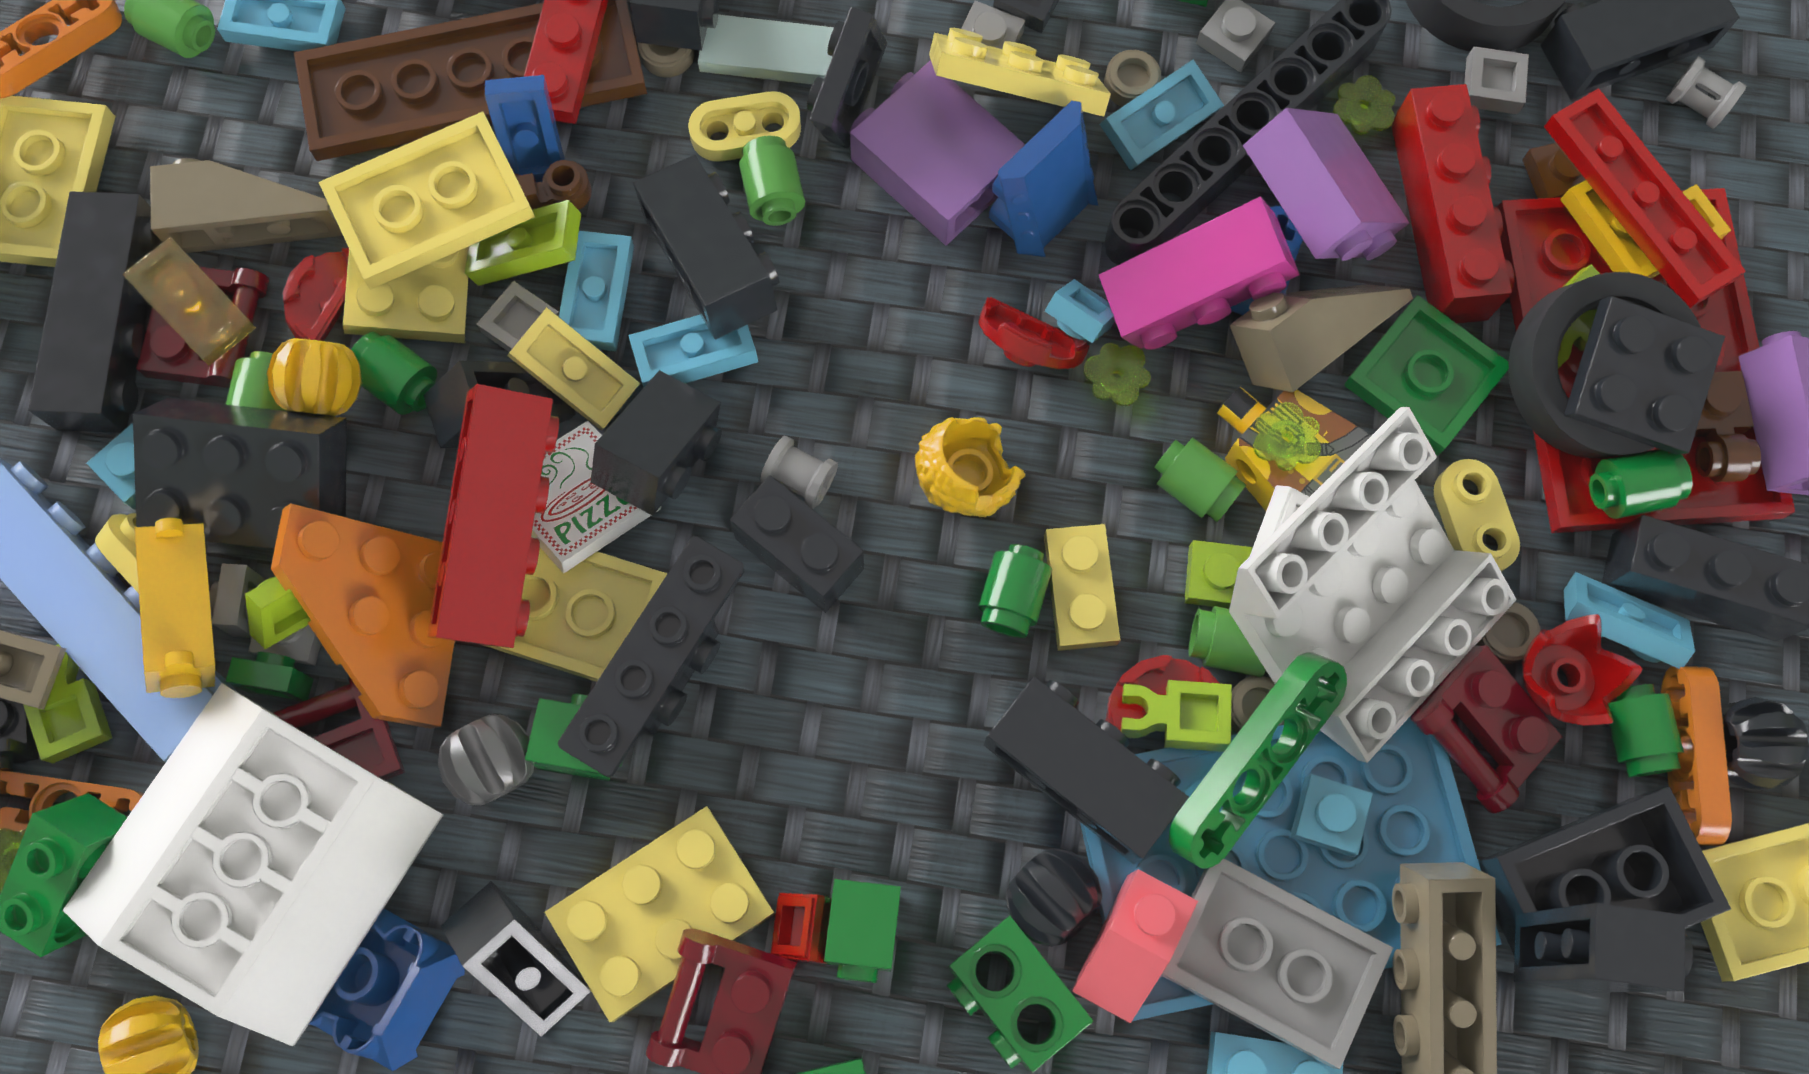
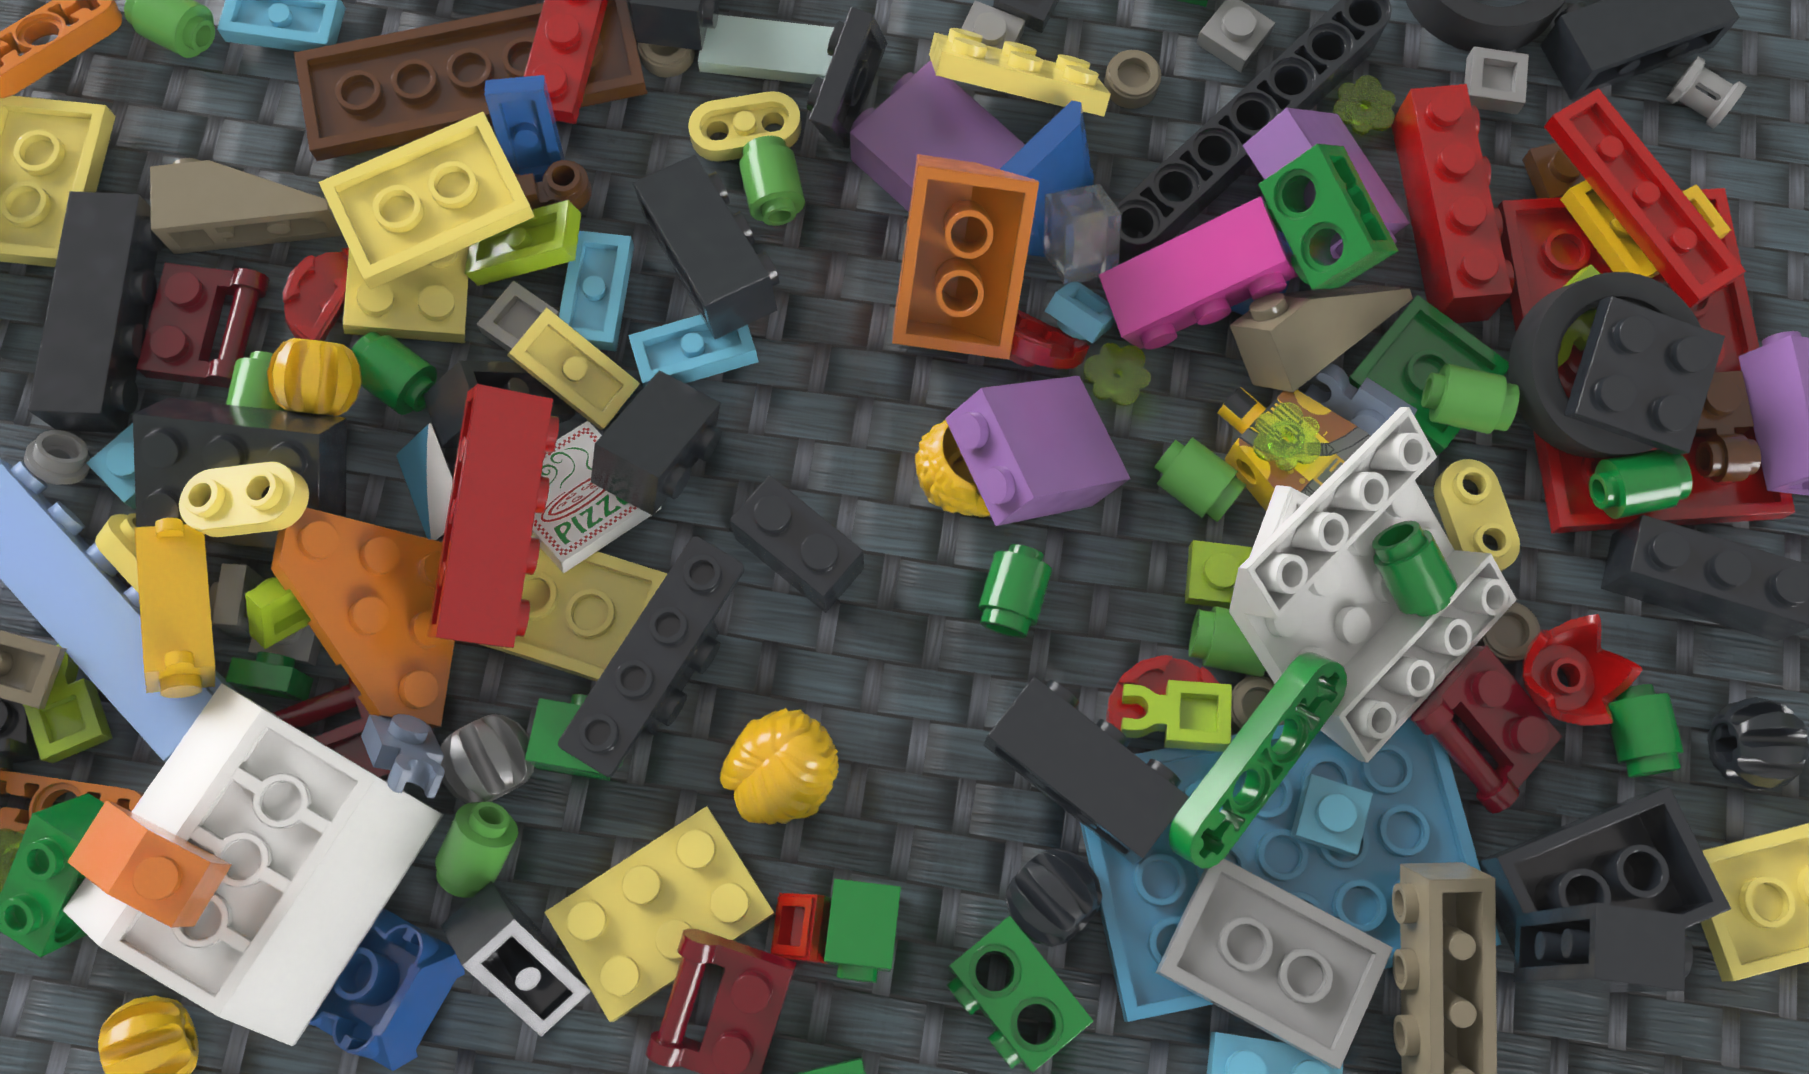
clear yellow plate [122,237,256,366] -> none
light grey bush [760,436,838,509] -> none
light yellow plate [1044,524,1120,651] -> none
coral slope [1071,869,1198,1023] -> none
medium azure plate [1099,59,1224,171] -> none
medium azure plate [1563,572,1695,669] -> none
orange beam [1661,666,1732,846] -> none
none -> light grey plate [24,430,90,485]
none -> orange slope [67,800,232,928]
none -> light yellow plate [179,462,309,537]
none -> sand blue plate [361,714,445,798]
none -> sticker [396,423,453,540]
none -> bright green brick [435,802,518,898]
none -> yellow hair [720,708,839,825]
none -> orange slope [892,154,1039,360]
none -> medium lavender brick [945,376,1130,526]
none -> clear brick [1044,184,1121,284]
none -> green brick [1258,144,1398,290]
none -> sand blue plate [1305,363,1417,436]
none -> green brick [1372,520,1458,617]
none -> bright green brick [1421,363,1520,434]

